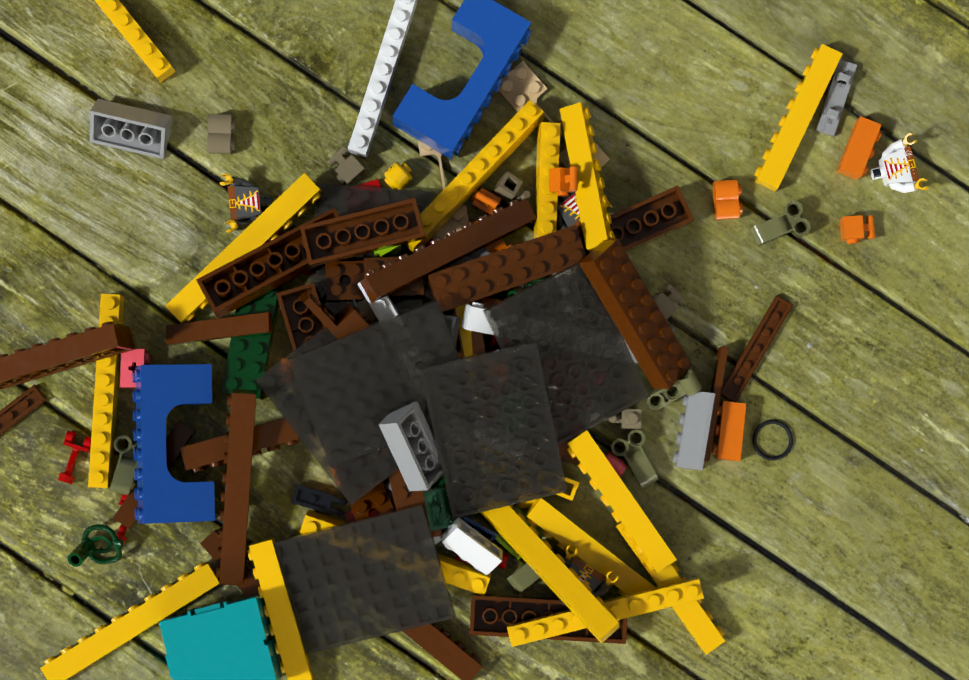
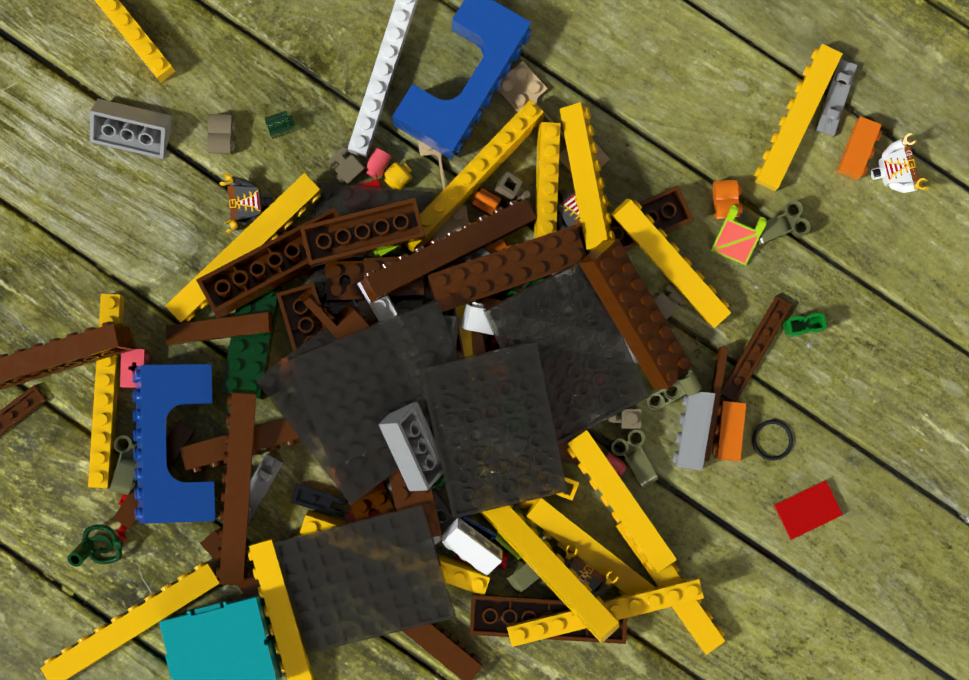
red bar [58,430,91,484] -> none
clear green brick [423,488,453,531] -> none
orange brick [549,166,578,197] -> none
orange brick [839,215,876,245] -> none
none -> light grey hinge [248,453,283,525]
none -> clear green brick [265,111,296,139]
none -> coral brick [365,148,392,179]
none -> yellow brick [611,198,731,328]
none -> coral flag [711,205,767,266]
none -> red tile [773,480,843,540]
none -> green brick [783,313,827,337]

